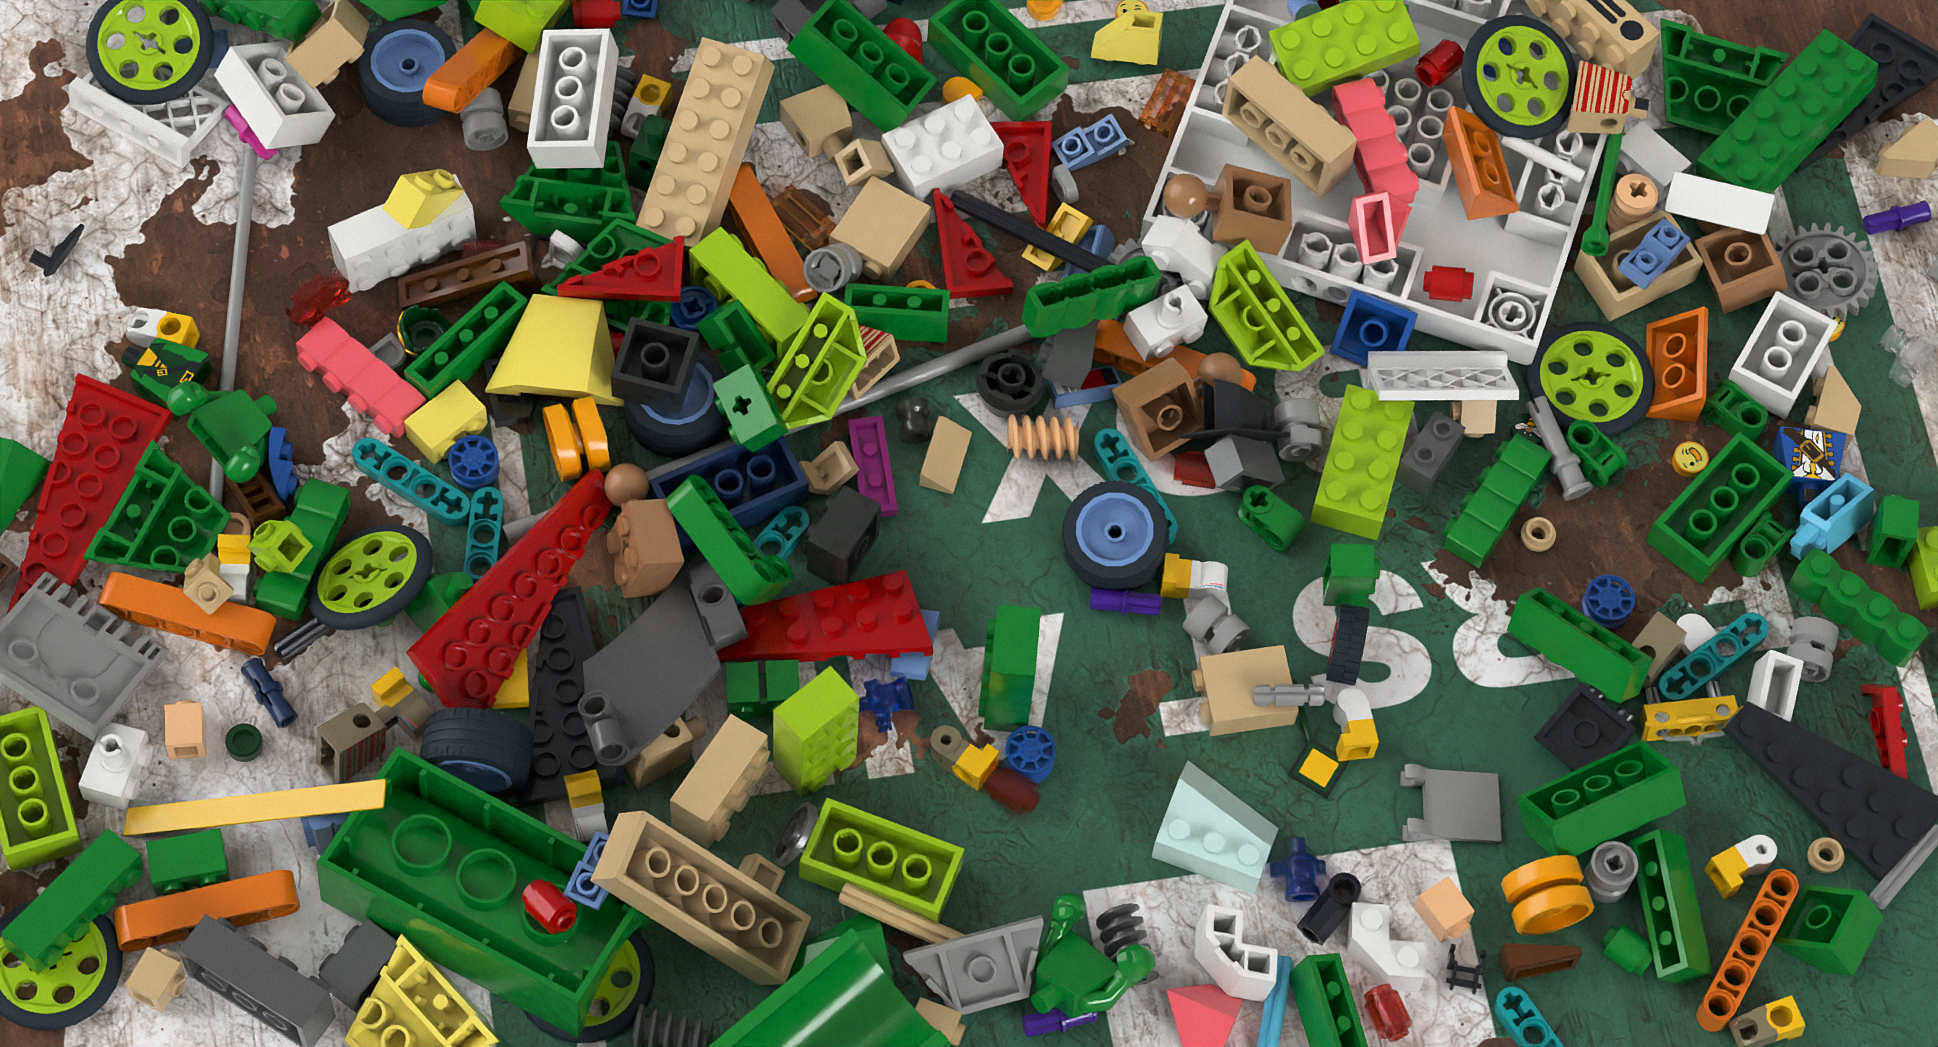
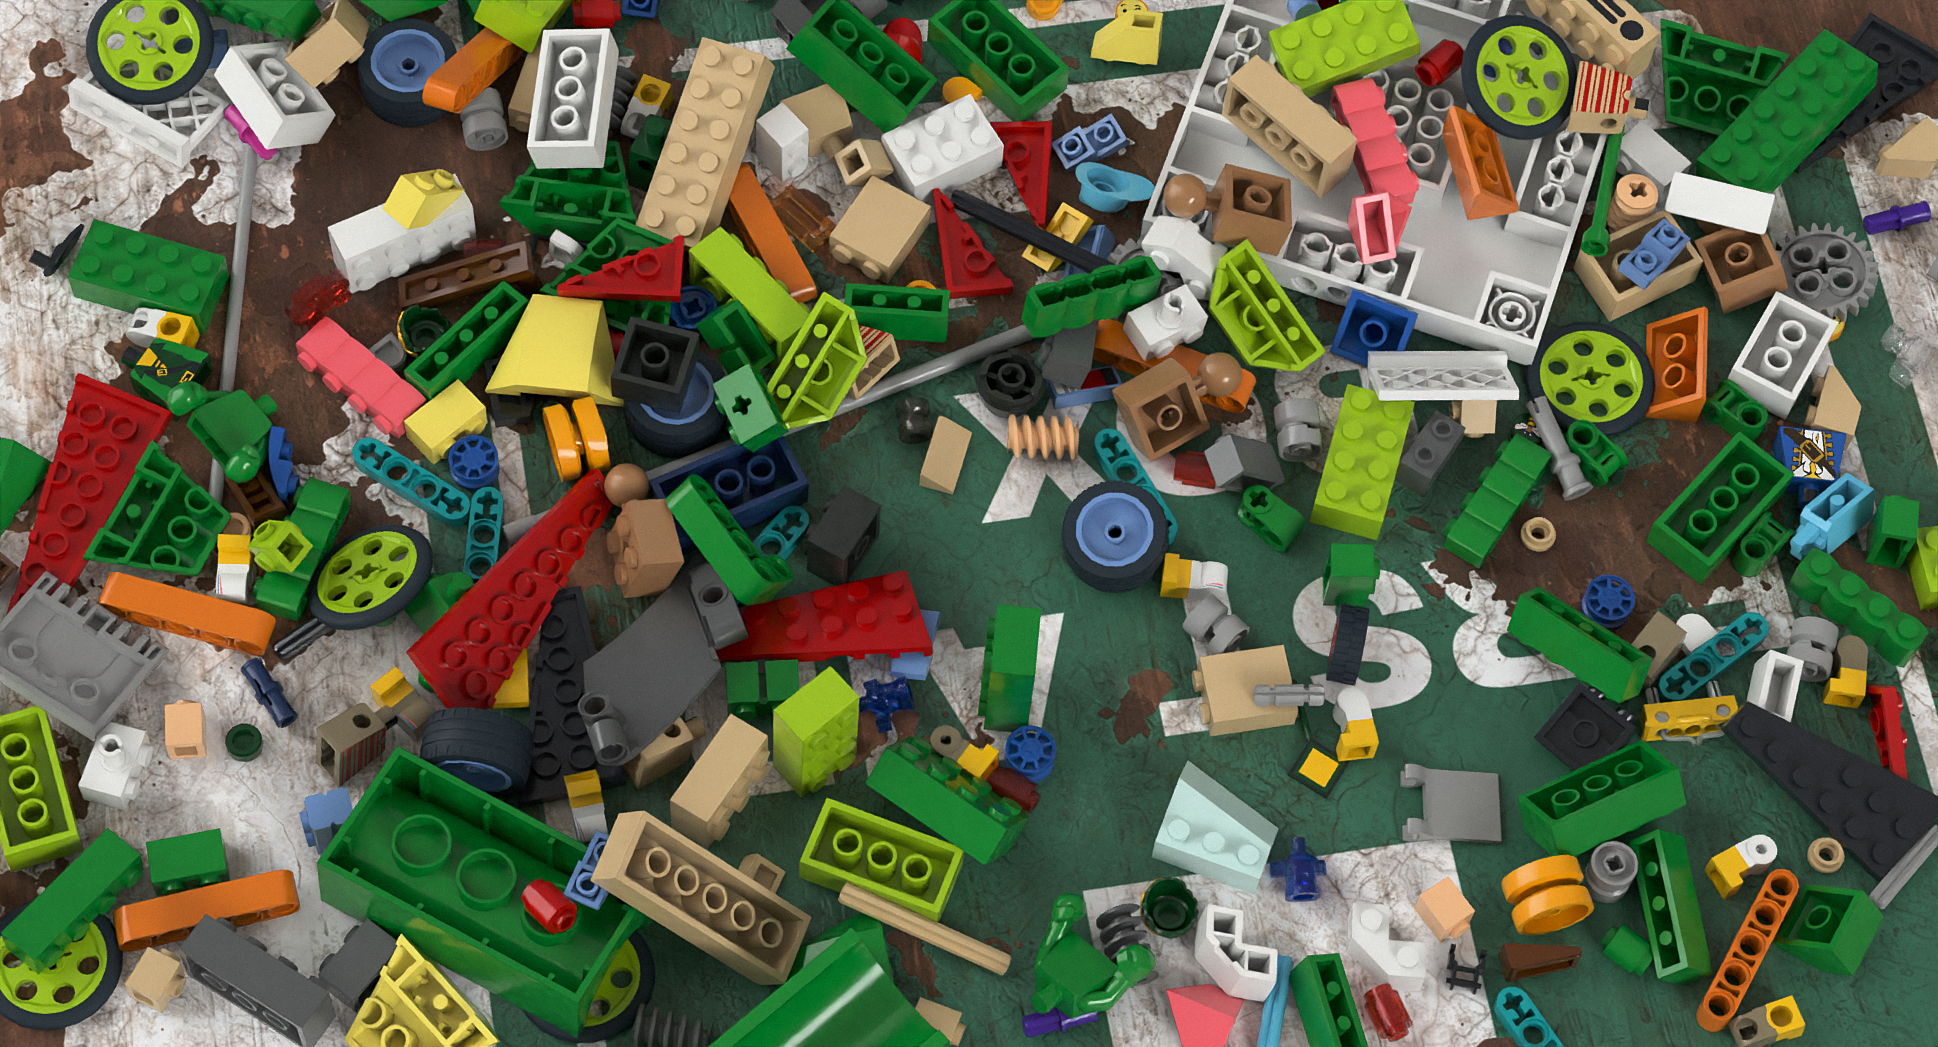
yellow piece [124,779,387,837] -> none
tan bracket [183,552,234,614] -> none
flat silver wheel [773,802,820,867] -> none
tan bracket [798,441,859,495] -> none
light grey wheel [803,243,862,293] -> none
magenta plate [847,416,898,517] -> none
light grey wing [903,915,1044,1015] -> none
light grey tile [1051,163,1079,205] -> none
dark purple axle [1090,587,1162,616] -> none
clear orange tile [1138,68,1196,138] -> none
black piece [1180,379,1291,441] -> none
black piece [1297,872,1361,946] -> none
red brick [1423,265,1474,302] -> none
white piece [1501,136,1586,183] -> none
tile [1672,441,1709,478] -> none
none -> green brick [68,219,230,334]
none -> white piece [756,102,809,182]
none -> green brick [865,736,1029,865]
none -> medium azure piece [1075,162,1155,213]
none -> dark green hair [1140,876,1199,939]
none -> leg [1822,635,1868,709]

